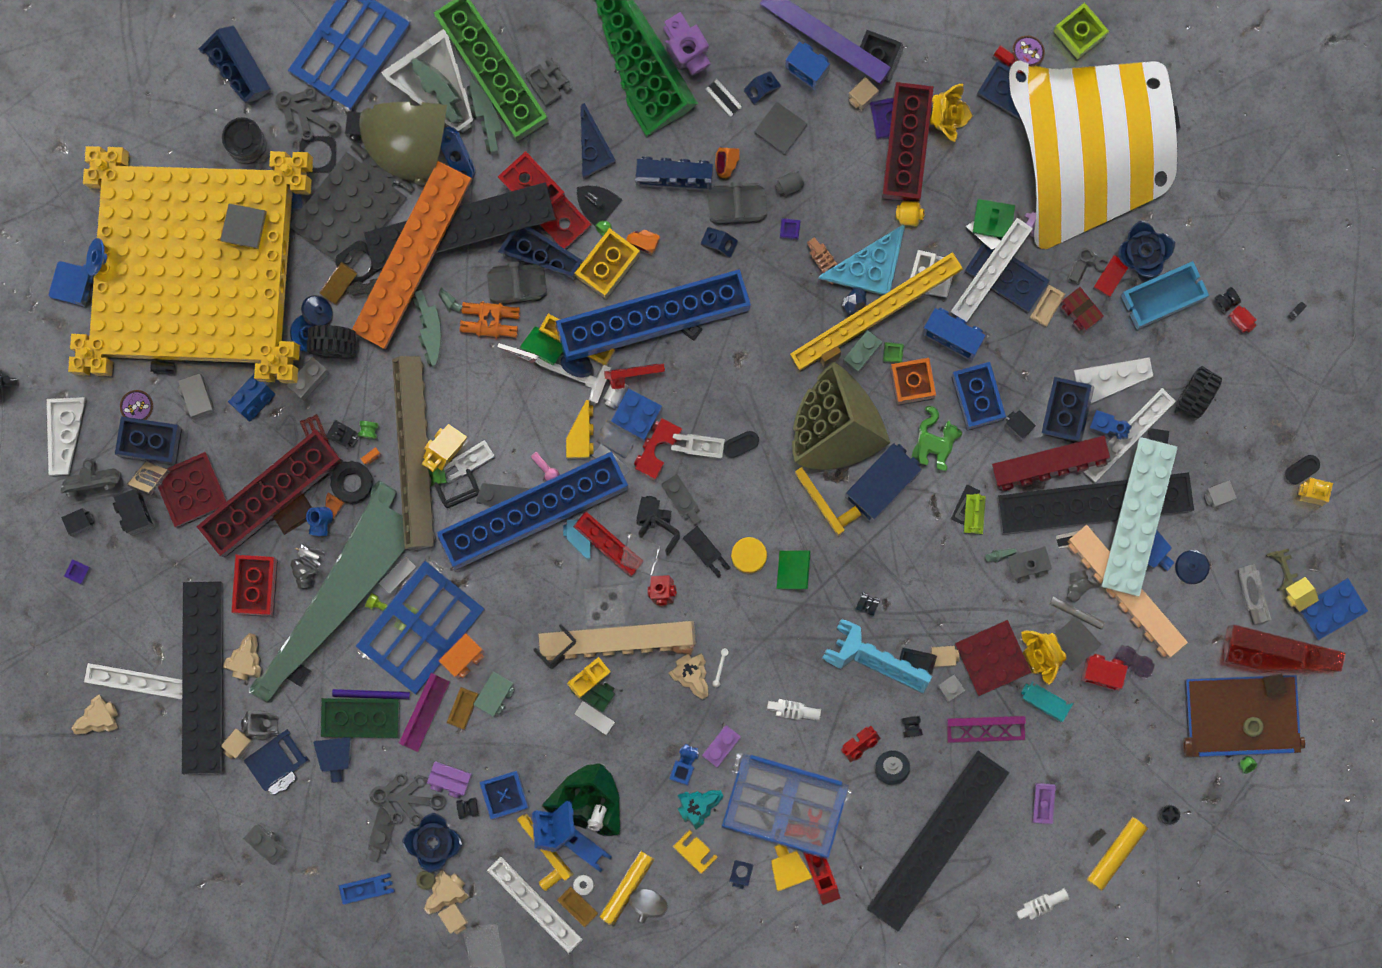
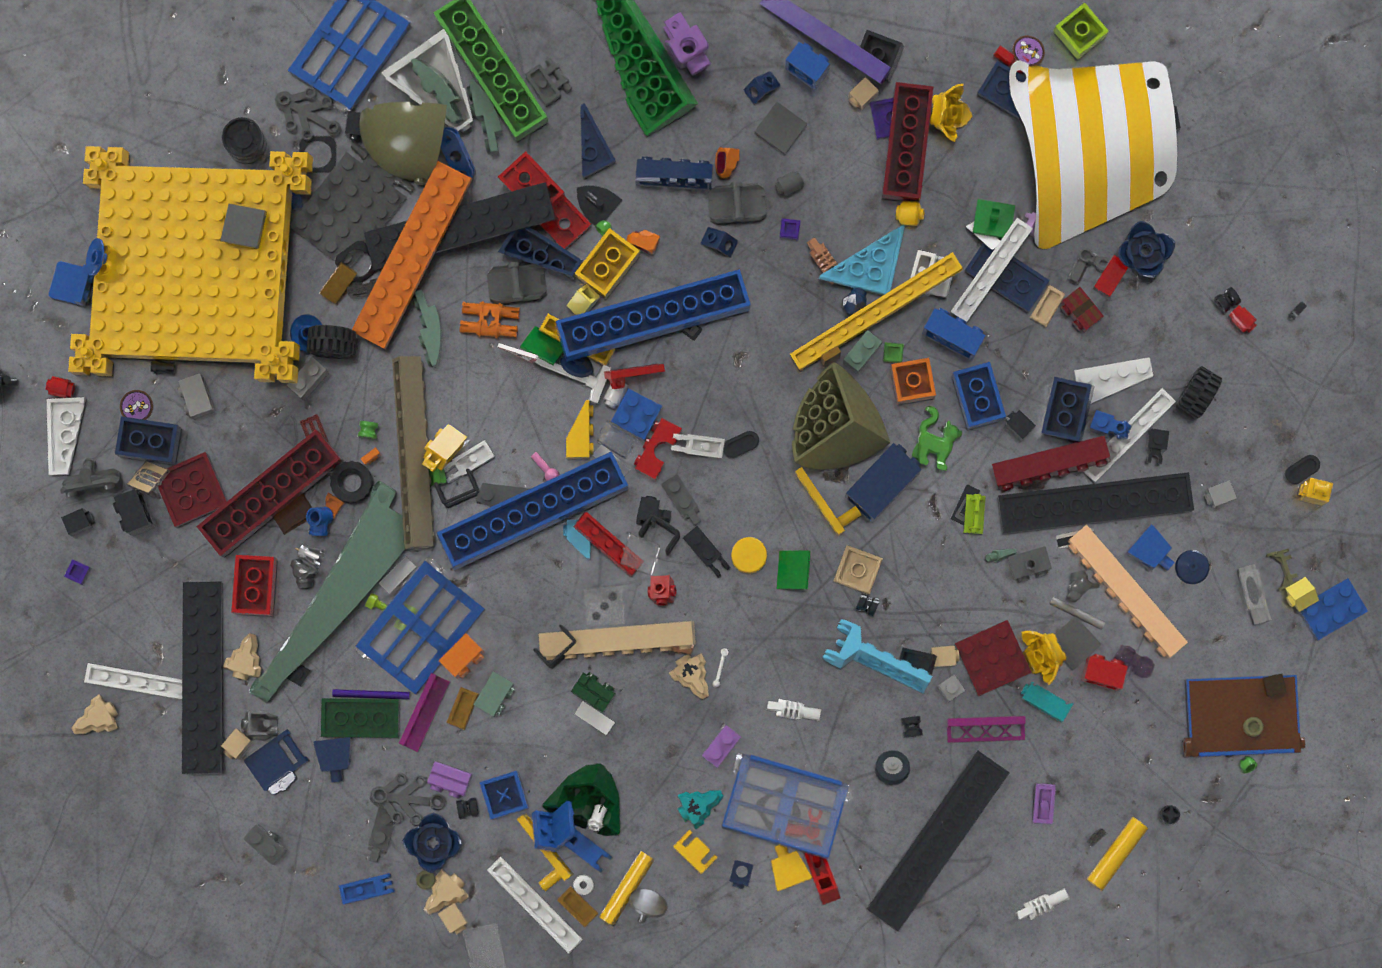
dark blue wedge [199,25,271,103] -> none
blue bracket [228,374,275,421] -> none
dark blue piece [301,295,333,326] -> none
black brick [326,420,358,449] -> none
sand green bar [439,288,463,312] -> none
yellow slope [567,657,611,698] -> none
blue brick [669,744,699,786] -> none
sticker [706,79,742,117] -> none
red hinge [840,726,881,763] -> none
light aqua plate [1101,437,1178,597] -> none
dark azure piece [1121,261,1209,330] -> none
clear red wedge [1224,625,1345,672] -> none
none -> red brick [45,376,75,398]
none -> light yellow brick [567,284,601,315]
none -> tan tile [833,545,883,595]

